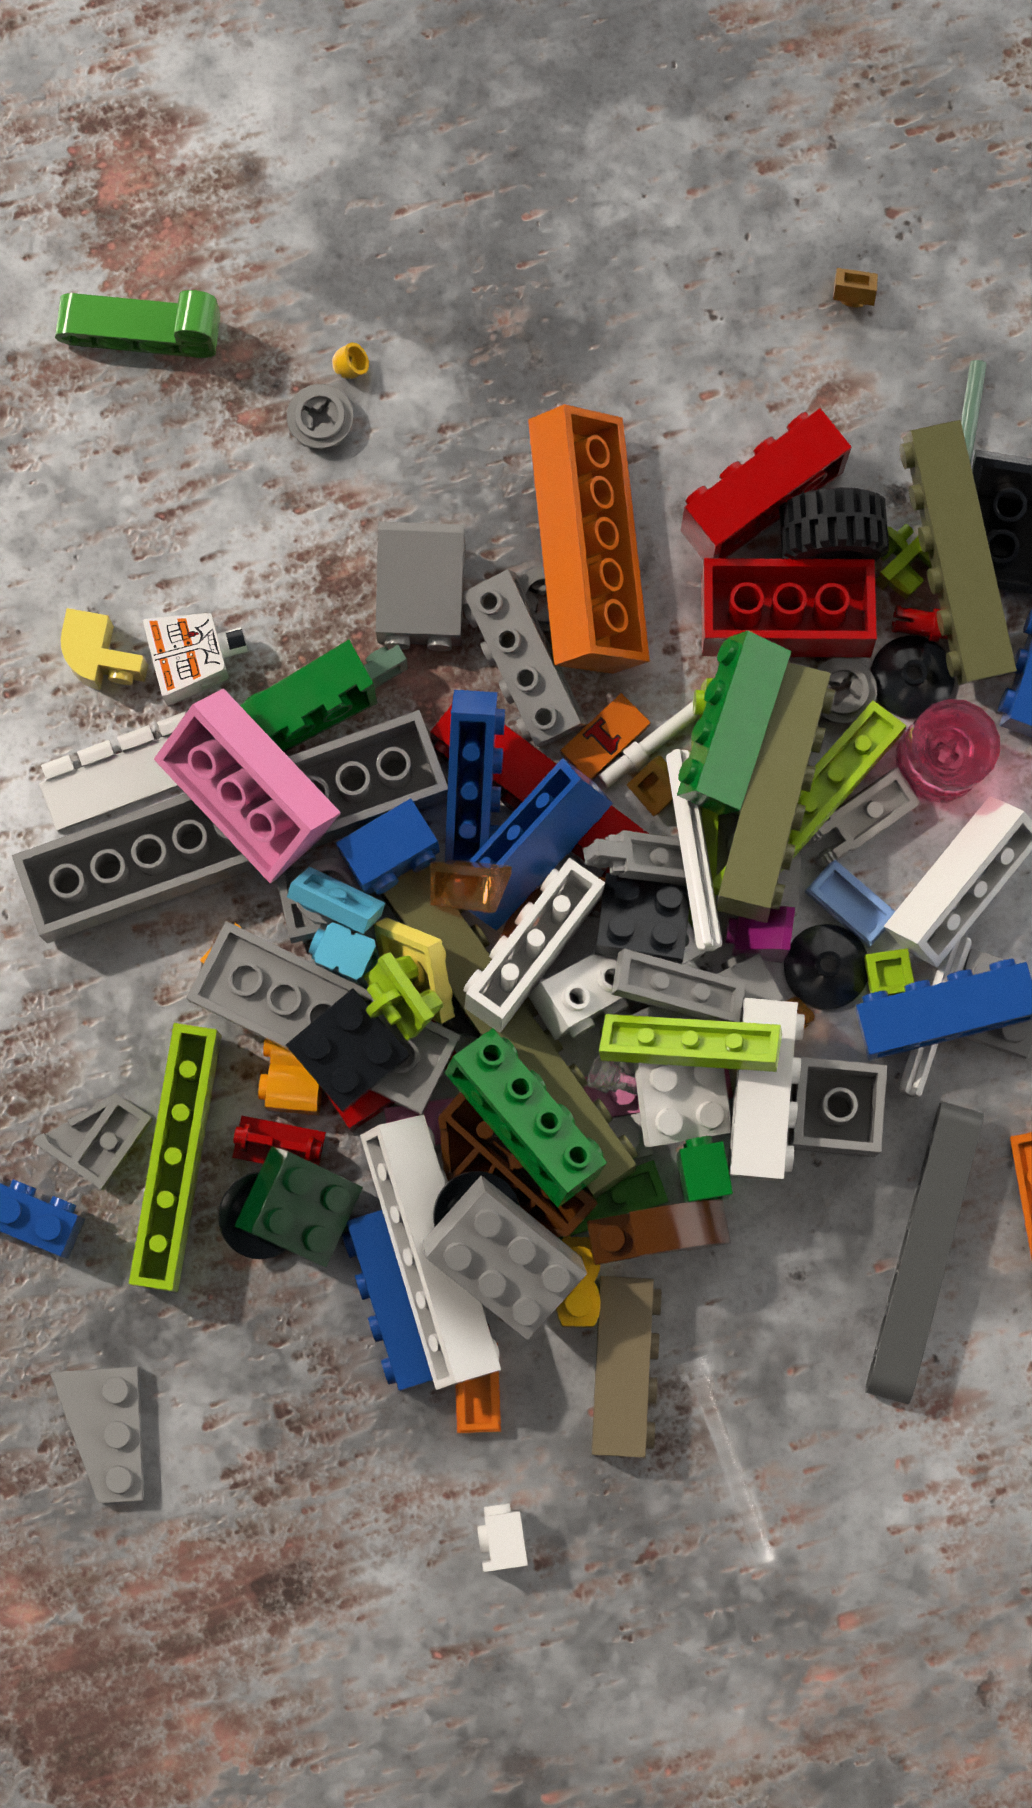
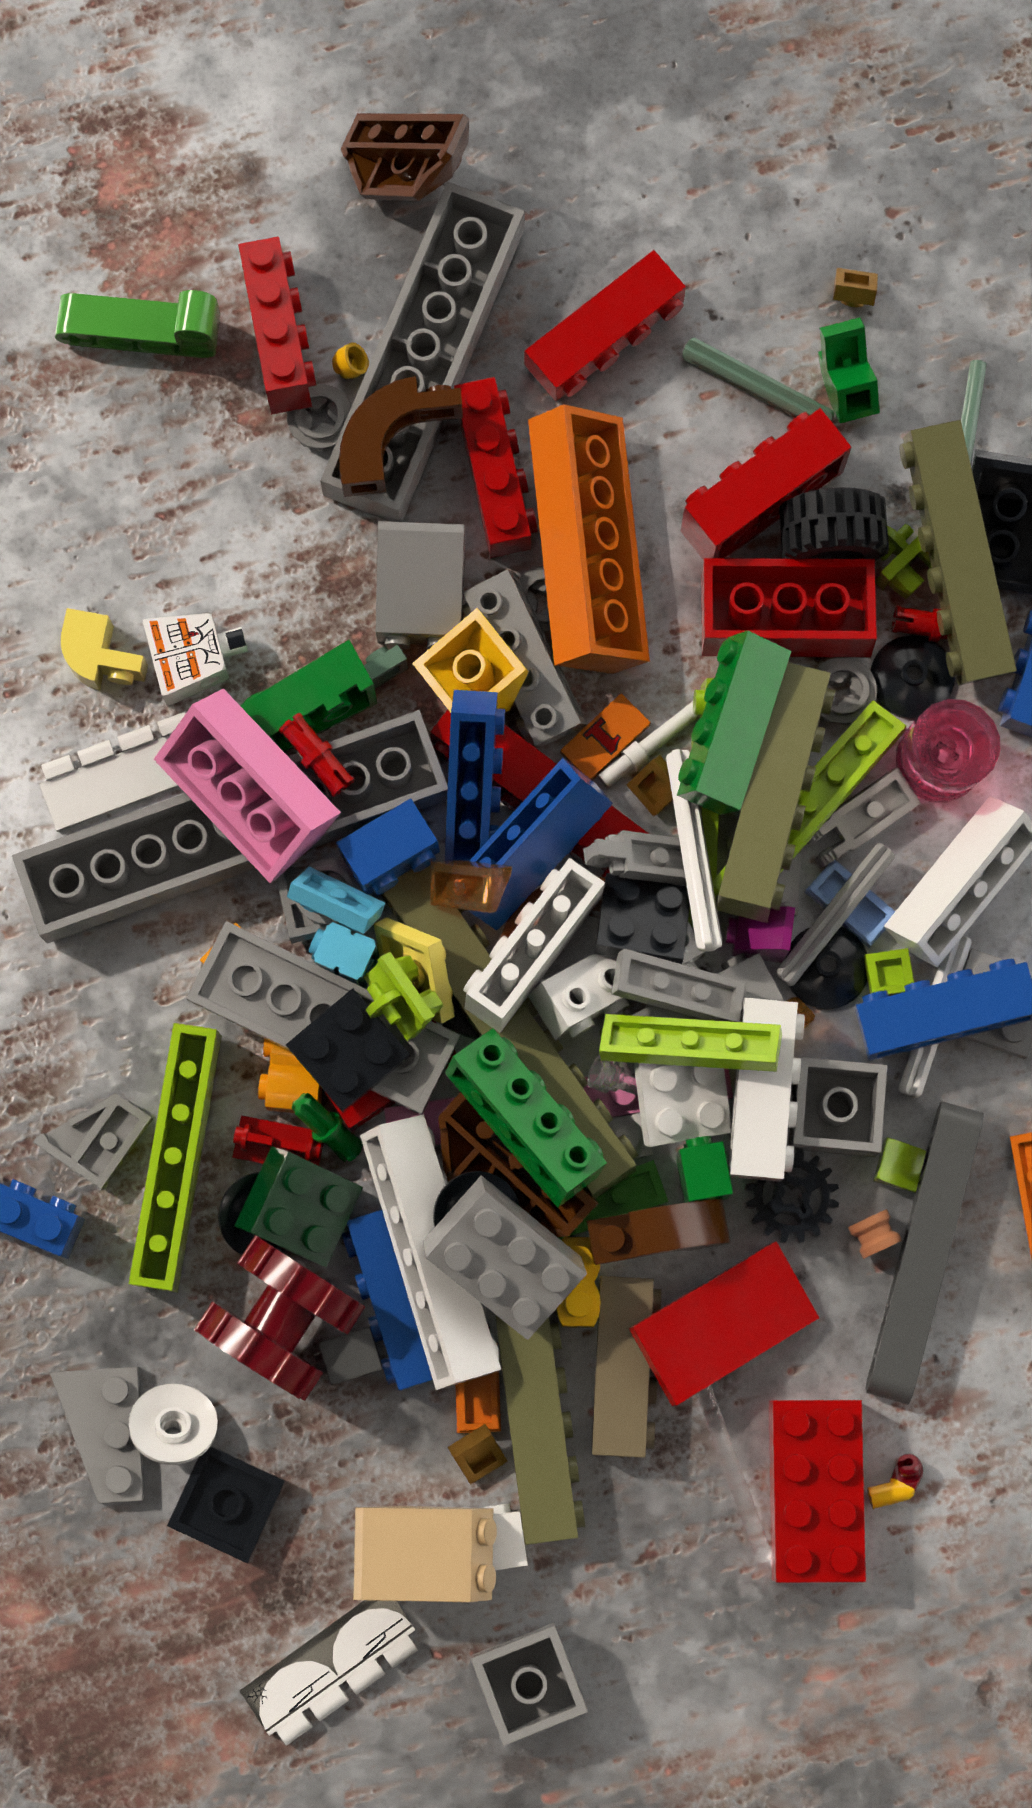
none -> white dish [129,1384,218,1465]
none -> black plate [167,1446,286,1563]
none -> dark red piece [194,1235,365,1401]
none -> red brick [238,236,317,415]
none -> white windscreen [240,1600,419,1746]
none -> red pin [279,713,355,797]
none -> green axle [292,1093,363,1162]
none -> dark grey brick [314,1327,383,1386]
none -> light grey brick [320,182,525,522]
none -> reddish brown arch [339,376,463,497]
none -> reddish brown wedge [341,113,469,201]
none -> tan slope [353,1506,497,1602]
none -> yellow slope [412,608,529,713]
none -> pearl gold plate [448,1424,508,1485]
none -> red brick [454,377,538,559]
none -> light grey brick [471,1622,588,1746]
none -> olive brick [495,1314,585,1545]
none -> red brick [524,250,686,401]
none -> red tile [628,1241,819,1406]
none -> sand green axle [682,337,834,421]
none -> black gear [744,1149,839,1244]
none -> red brick [769,1400,866,1583]
none -> light grey axle [775,843,895,986]
none -> green brick [818,317,880,424]
none -> nougat wheel [848,1209,902,1259]
none -> arm [867,1454,924,1509]
none -> lime slope [873,1137,926,1193]

